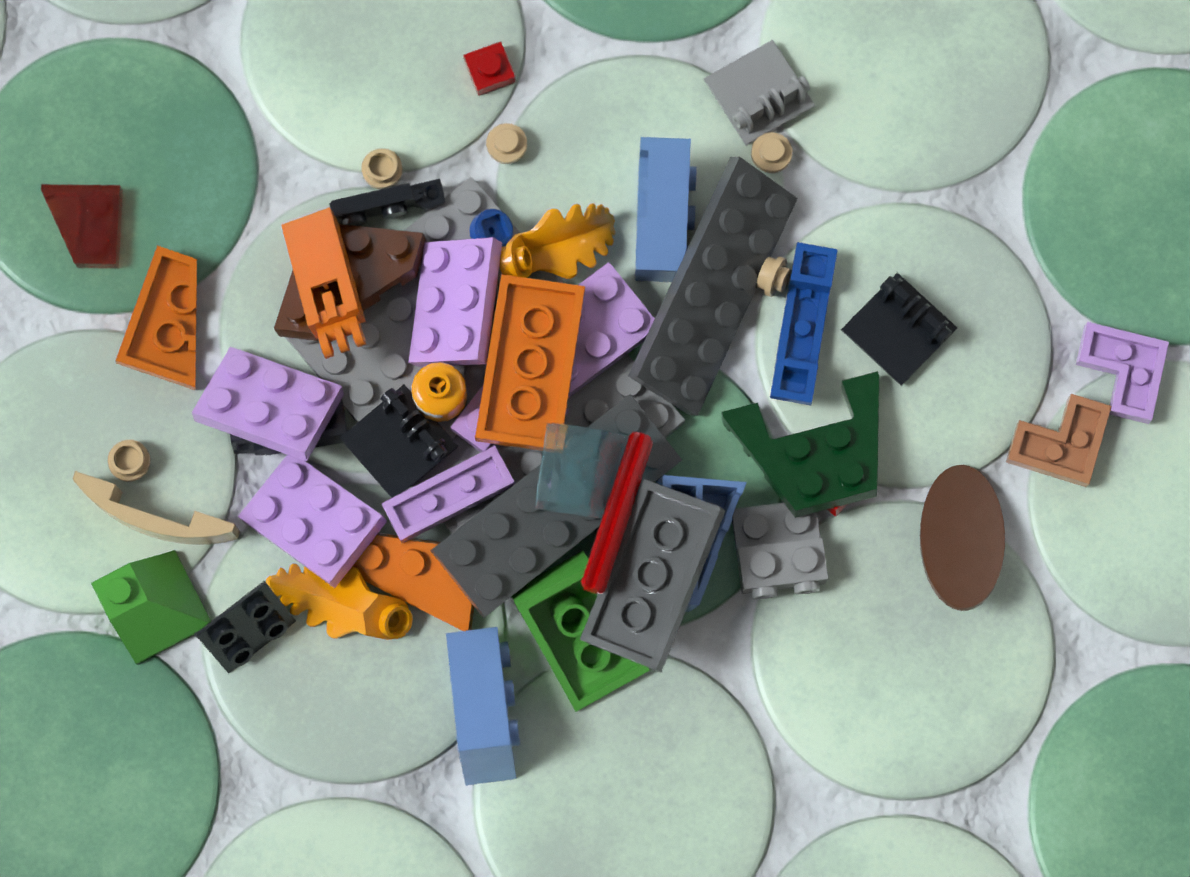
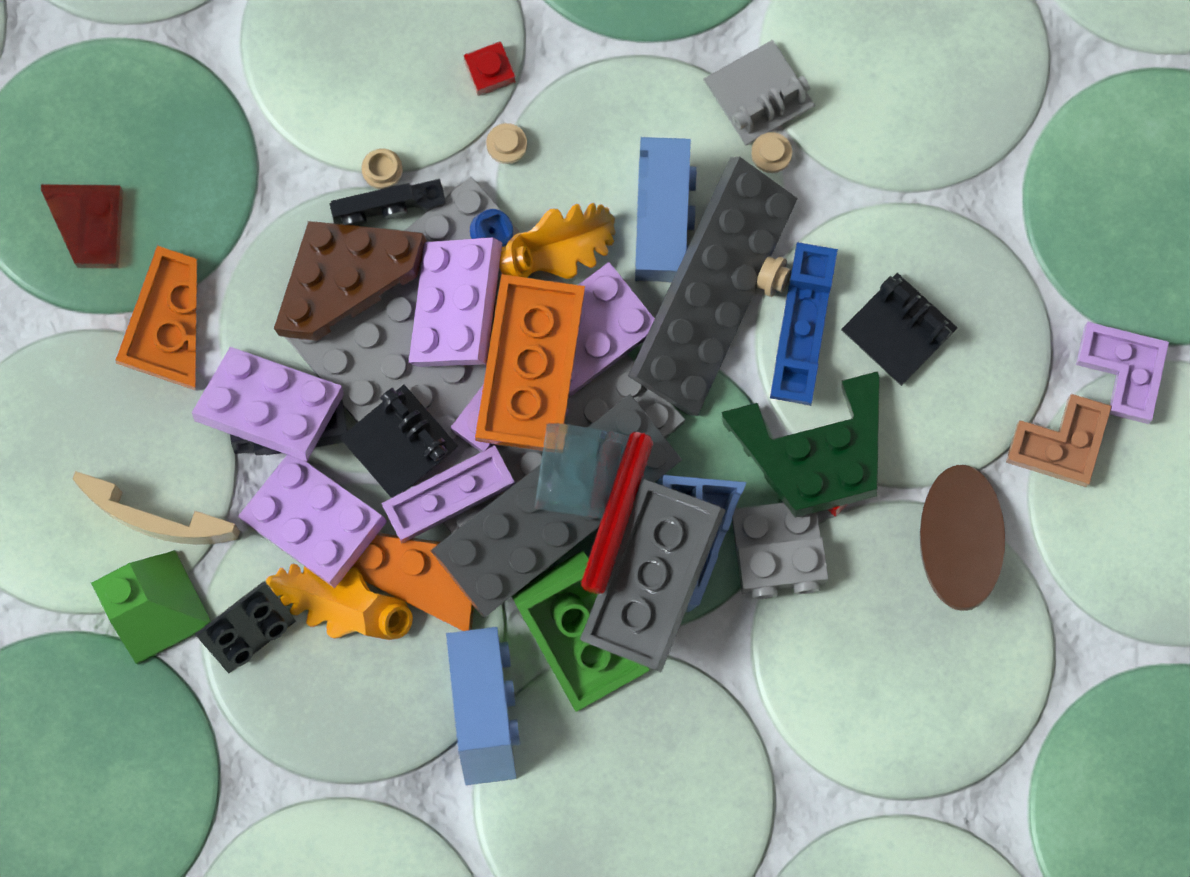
tan plate [108,440,151,482] -> none
orange hinge [281,207,366,359] -> none
light orange head [411,362,467,422] -> none

